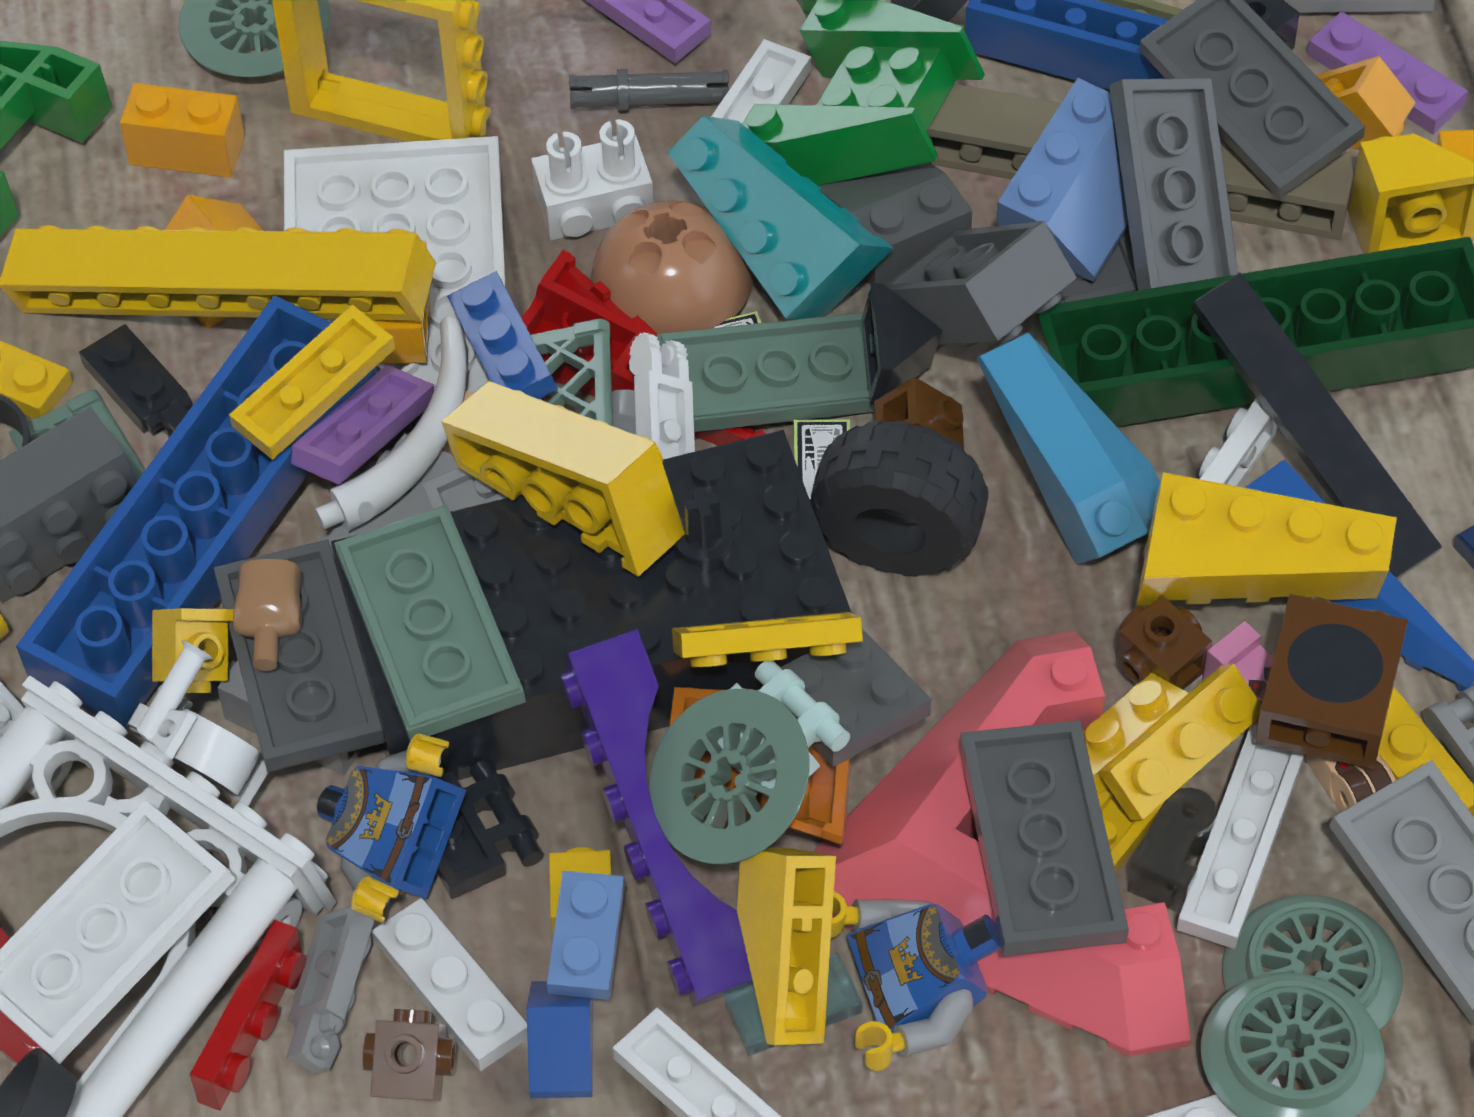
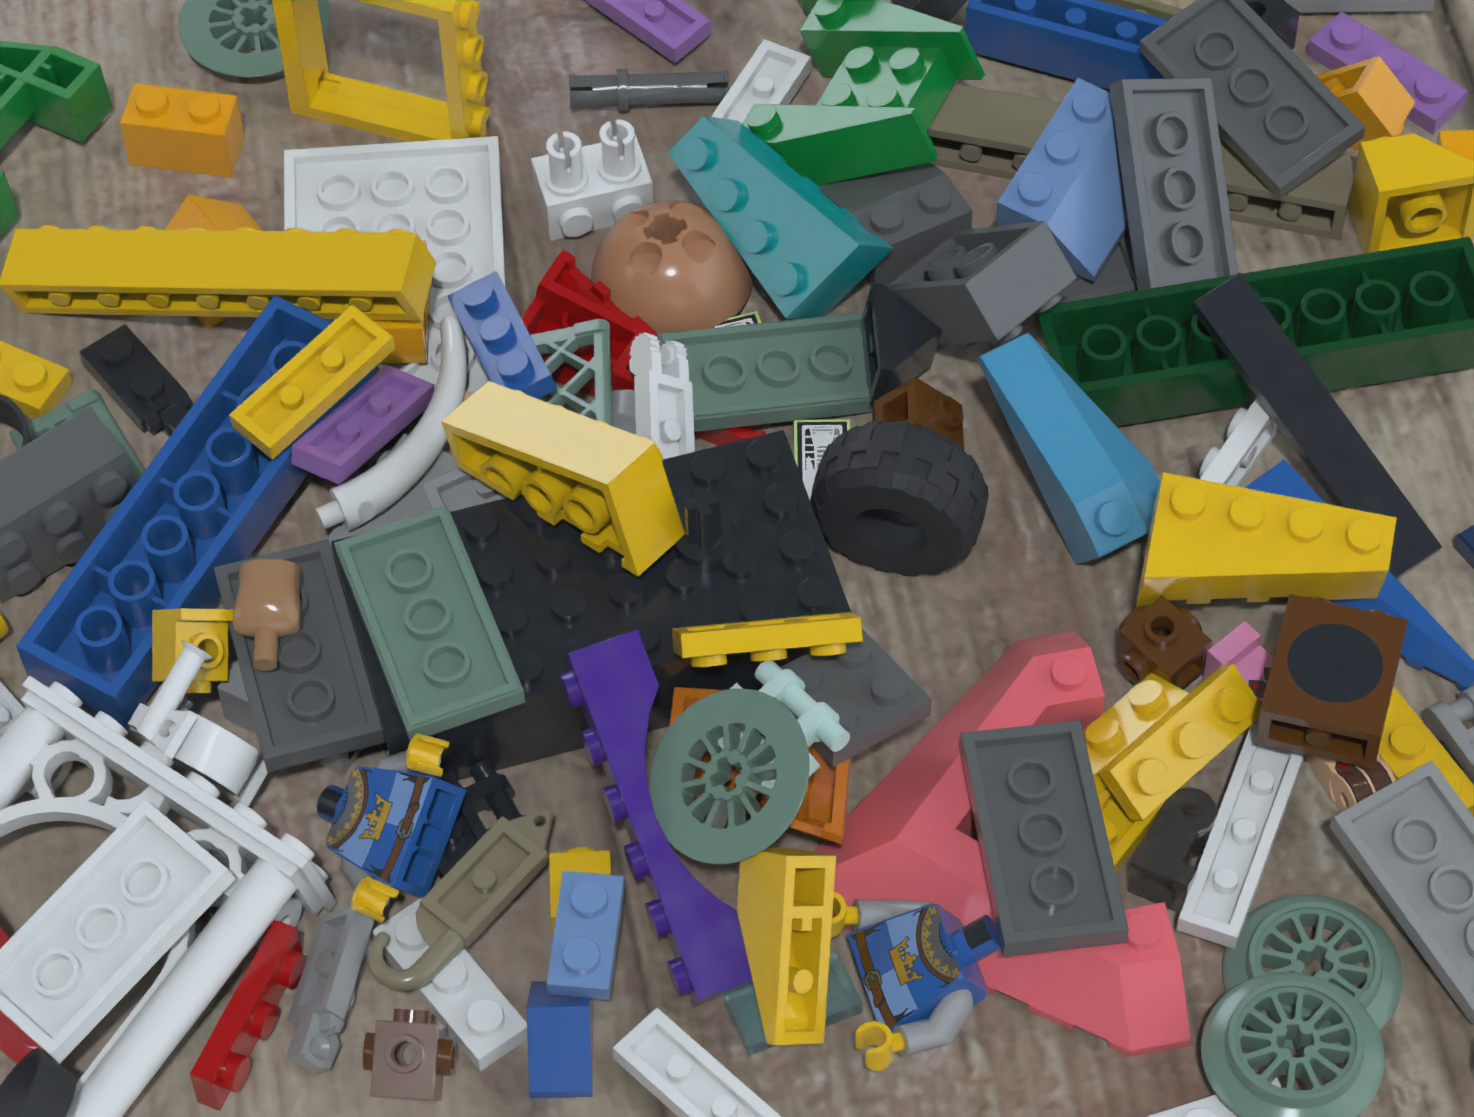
none -> dark tan plate [367,808,553,992]

